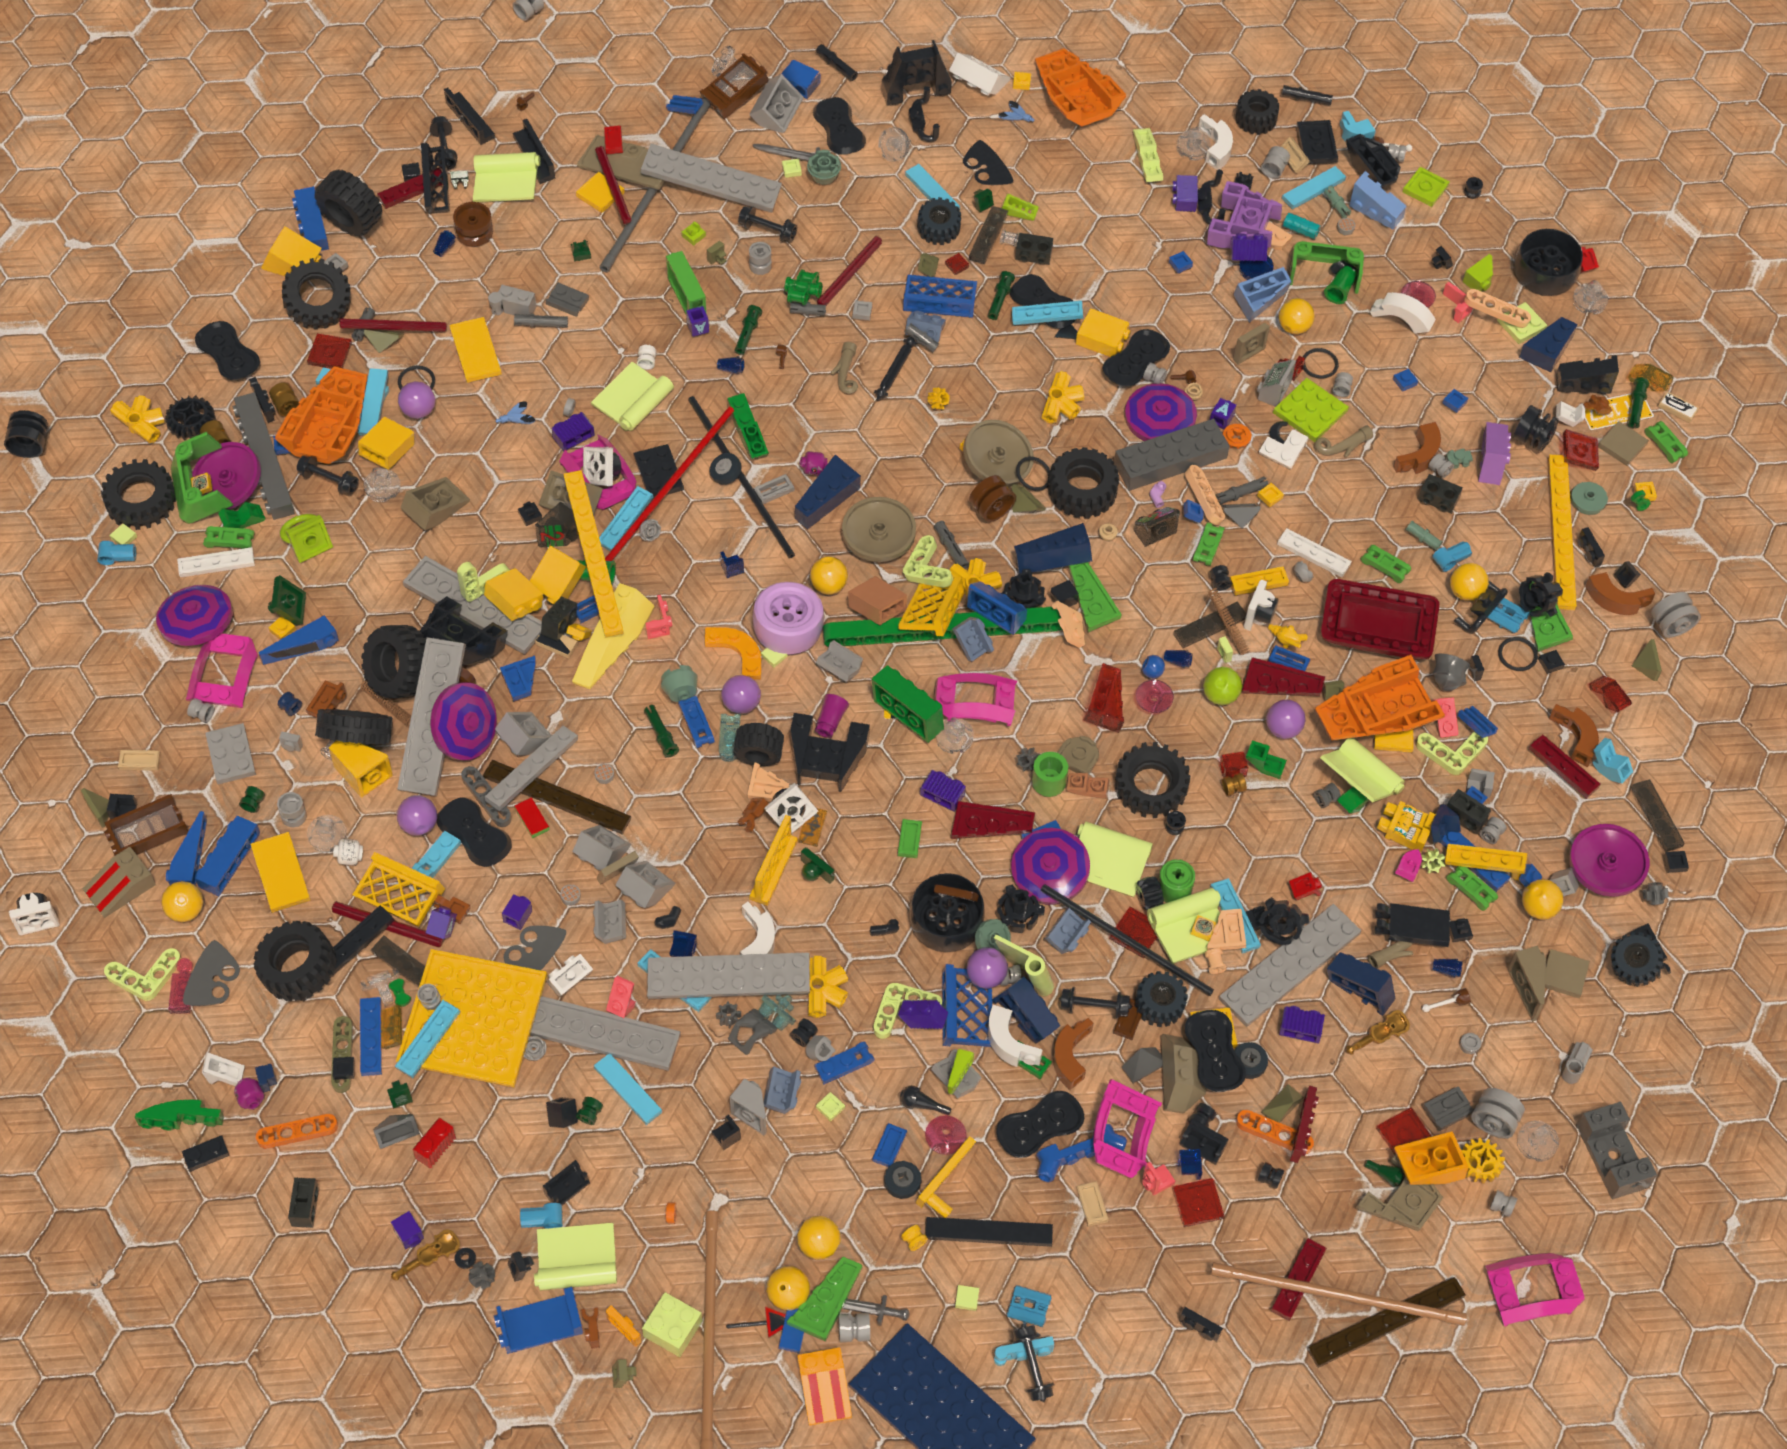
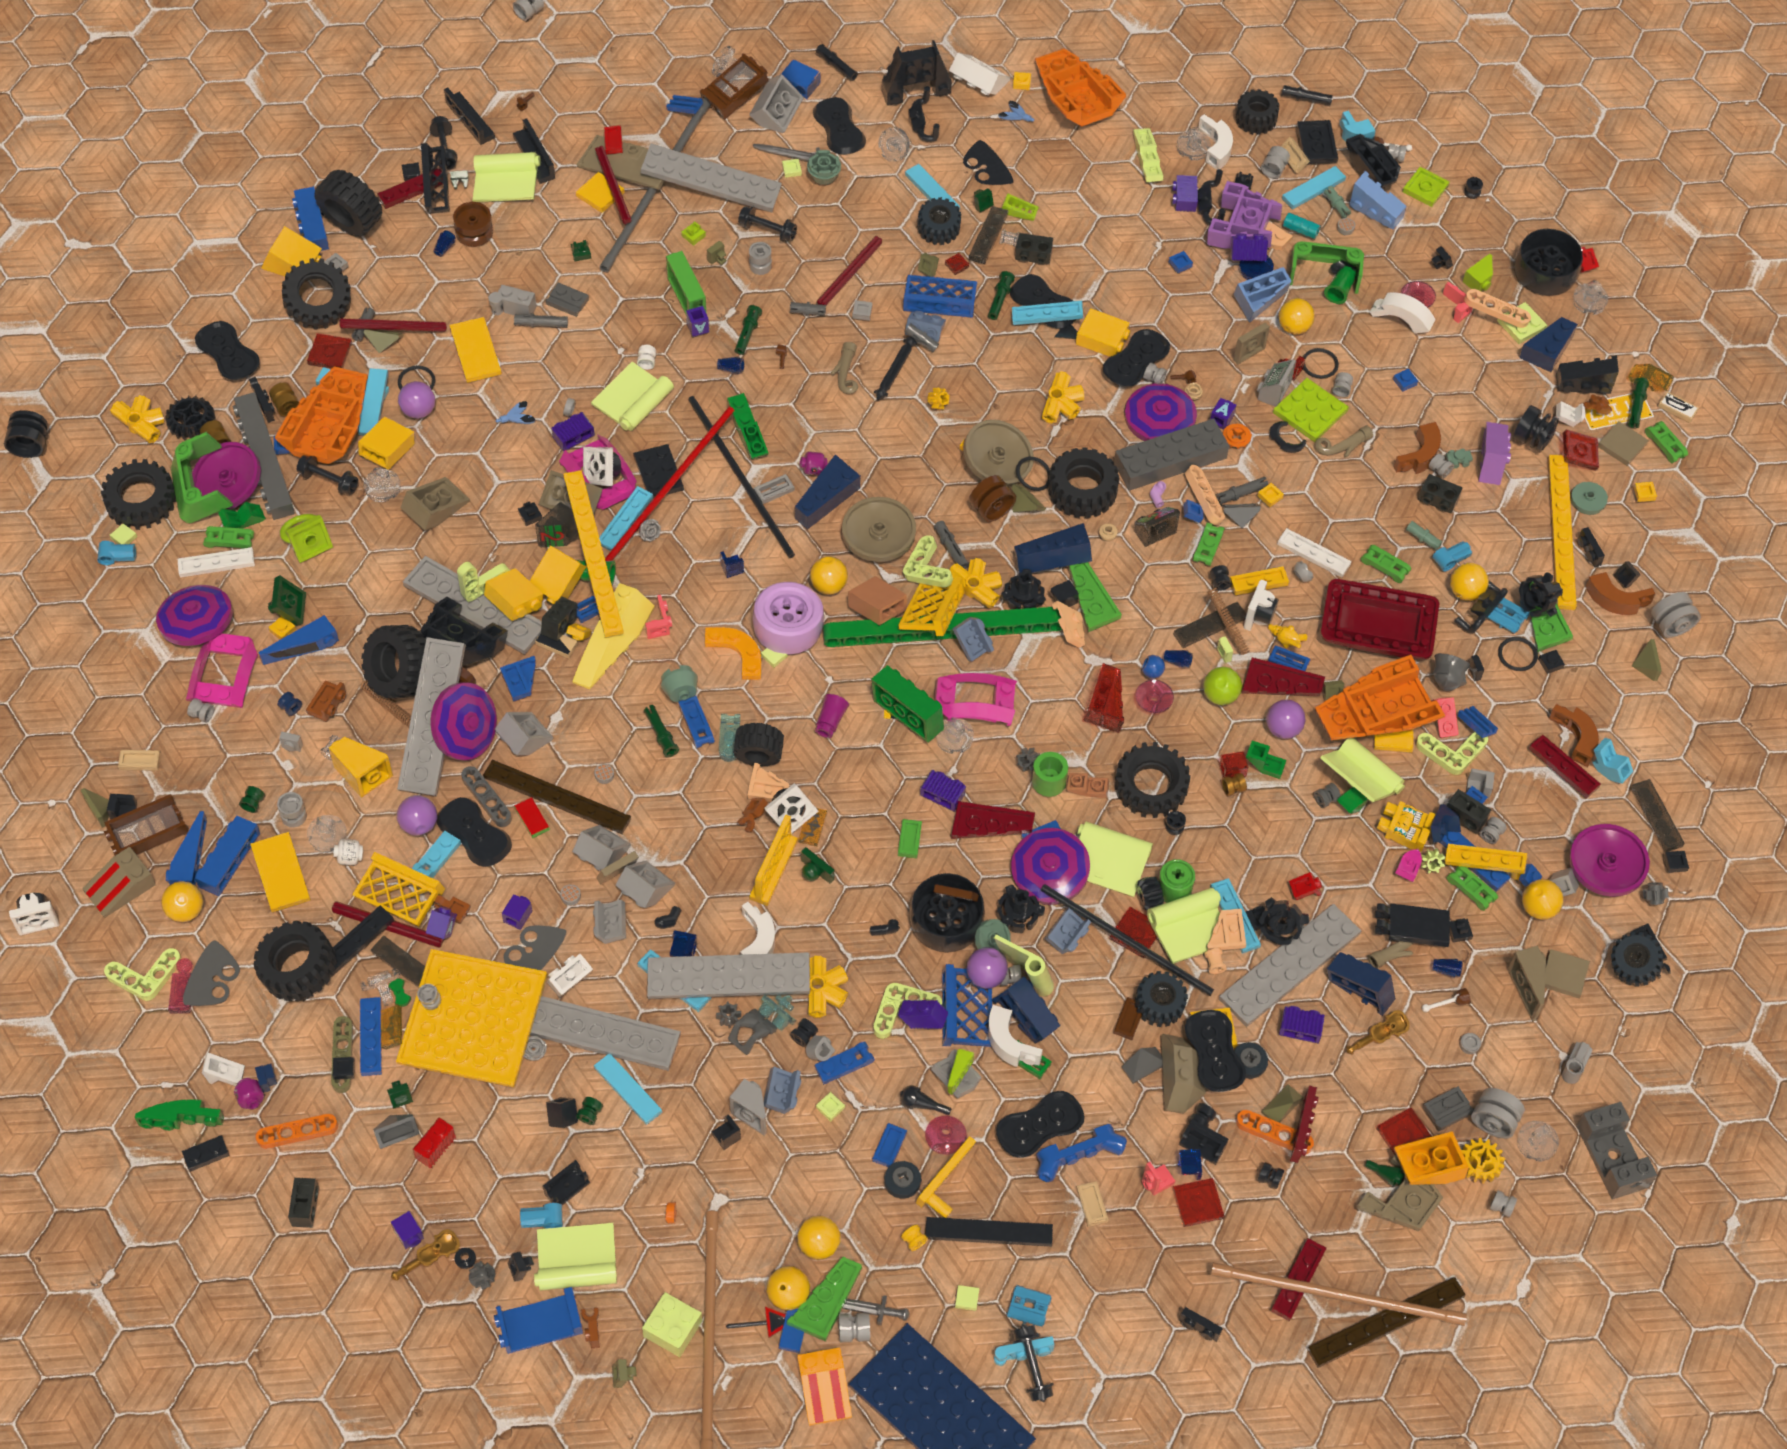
tile [191,473,212,494] -> none
light grey plate [205,723,256,784] -> none
black tyre [315,709,393,744] -> none
medium azure tile [395,1000,460,1078] -> none
light grey plate [485,726,578,811] -> none
coral bracket [606,976,636,1018] -> none
light orange plate [606,1305,642,1347] -> none
black wheel [709,453,742,485] -> none
medium lavender piece [721,675,761,714] -> none
green axle [784,269,823,305] -> none
black wedge [790,713,870,792] -> none
light grey bracket [816,640,863,682] -> none
blue slope [967,581,1027,635] -> none
dark orange arch [1053,1018,1094,1091] -> none
dark tan tile [1057,736,1099,775] -> none
black piece [1058,987,1133,1019] -> none
dark pink wedge [1093,1079,1162,1178] -> none
tile [1190,915,1216,941] -> none
white plate [1259,429,1309,470] -> none
blue plate [1442,389,1468,413] -> none
dark pink wedge [1485,1253,1585,1327] -> none
clear red slope [1589,675,1632,713] -> none
green piece [1631,490,1651,511] -> none

